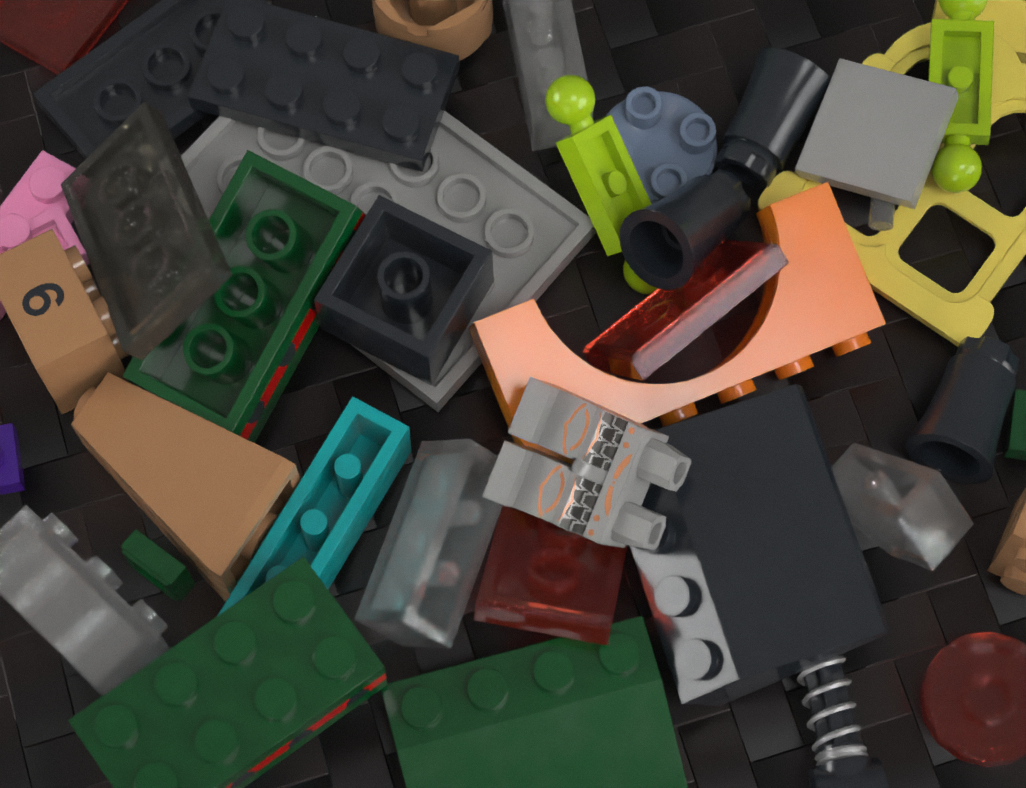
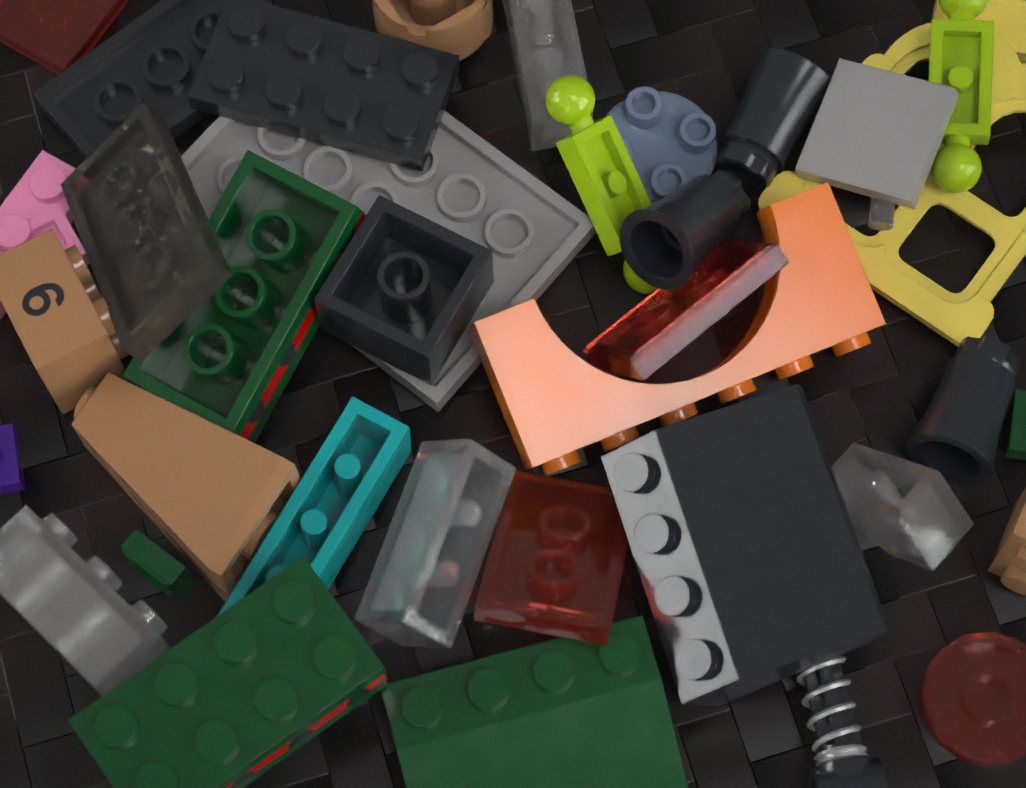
light grey hips [482,377,691,550] -> none

